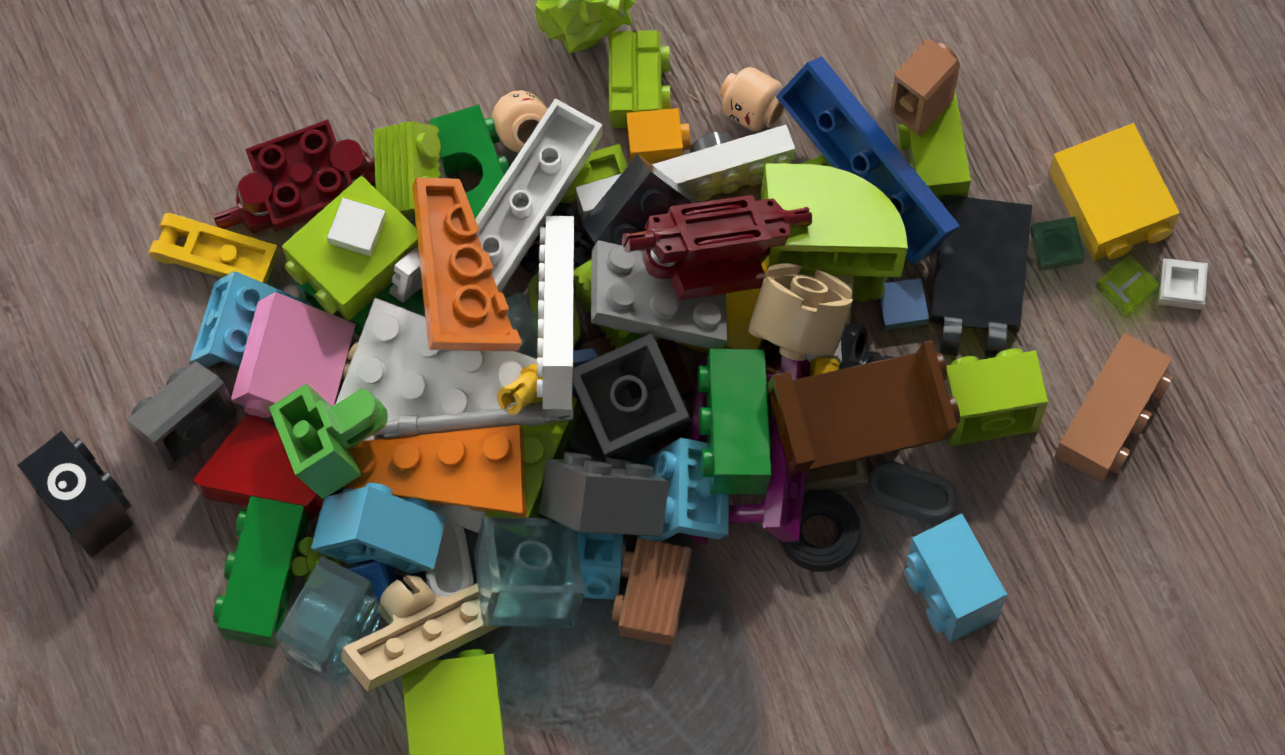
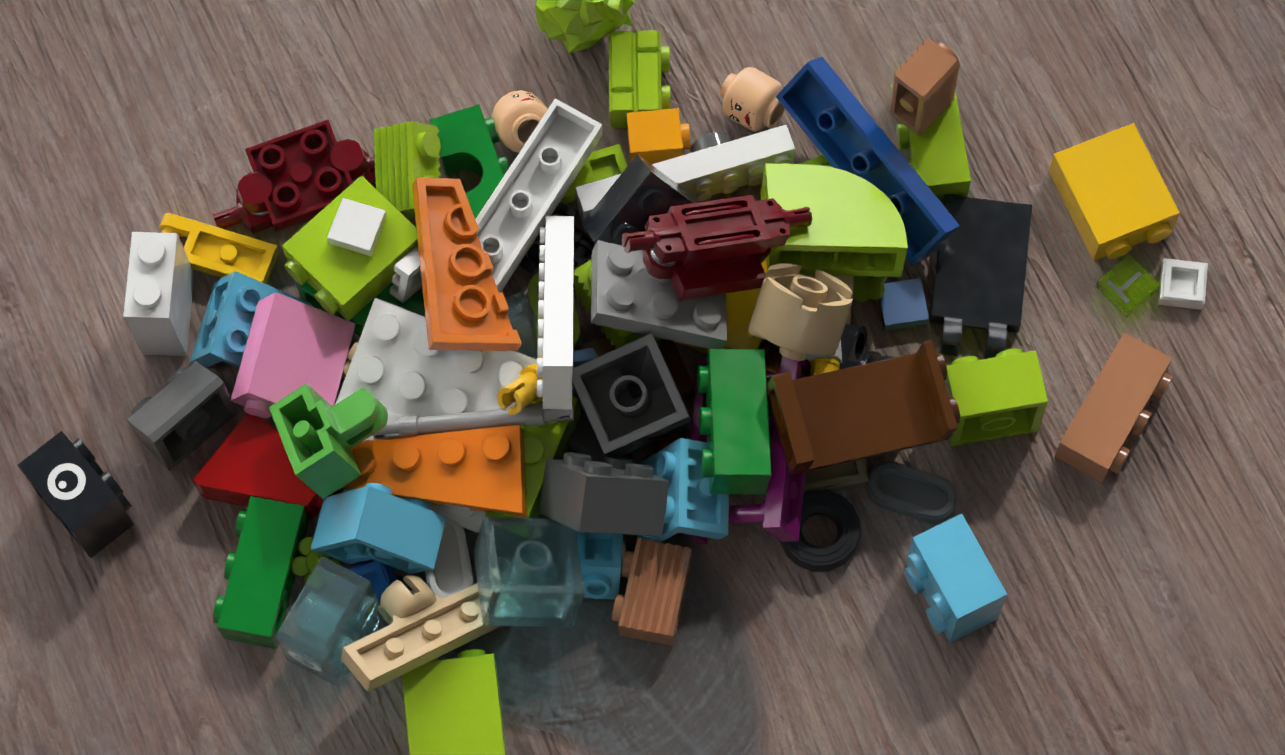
clear green plate [1030,216,1085,271] -> none
none -> white brick [123,232,195,356]

